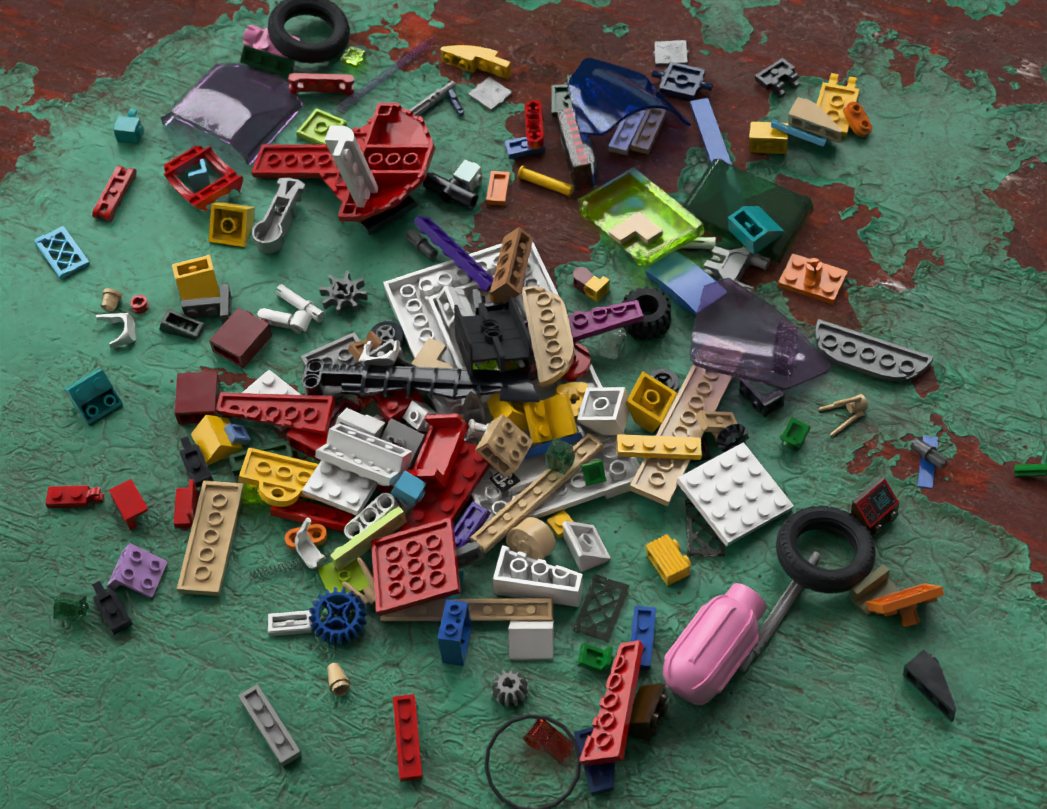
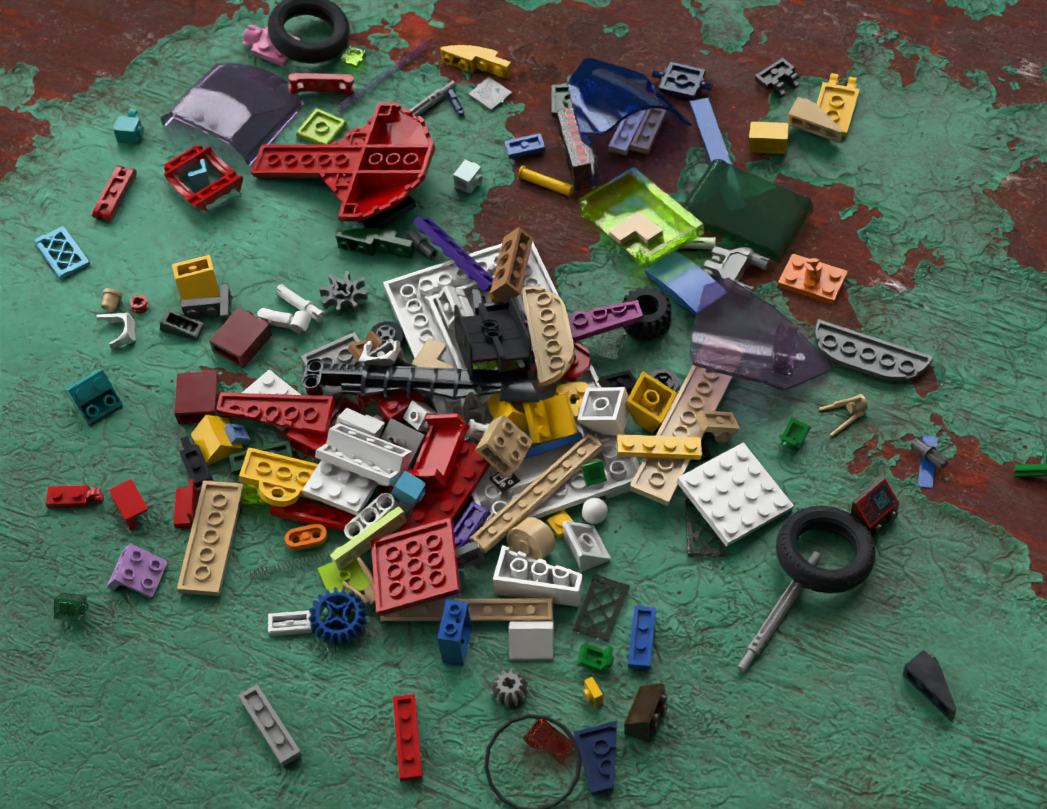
black hinge [92,581,133,635] -> none
yellow slope [208,202,255,247] -> none
dark green plate [240,45,296,78] -> none
light grey piece [252,177,306,254] -> none
white helmet [295,518,326,569] -> none
white brick [325,125,378,207] -> none
tan cone [327,663,351,696] -> none
black piece [423,172,479,209] -> none
orange tile [486,171,510,206] -> none
red beam [525,101,544,149] -> none
clear green brick [545,438,575,475] -> none
leg [573,267,610,303] -> none
wing [580,640,644,766] -> none
yellow brick [646,534,691,586] -> none
light grey piece [653,40,689,66] -> none
bright pink piece [663,583,767,705] -> none
black gear [717,424,749,453] -> none
teal slope [728,206,784,255] -> none
black bracket [739,377,785,417] -> none
medium azure window [770,119,826,147] -> none
orange plate [843,102,872,138] -> none
olive panel [850,564,899,616] -> none
orange plate [866,583,944,626] -> none
none -> dark green slope [336,228,414,259]
none -> white piece [582,498,608,524]
none -> yellow plate [583,677,603,708]
none -> black plate [598,370,637,393]

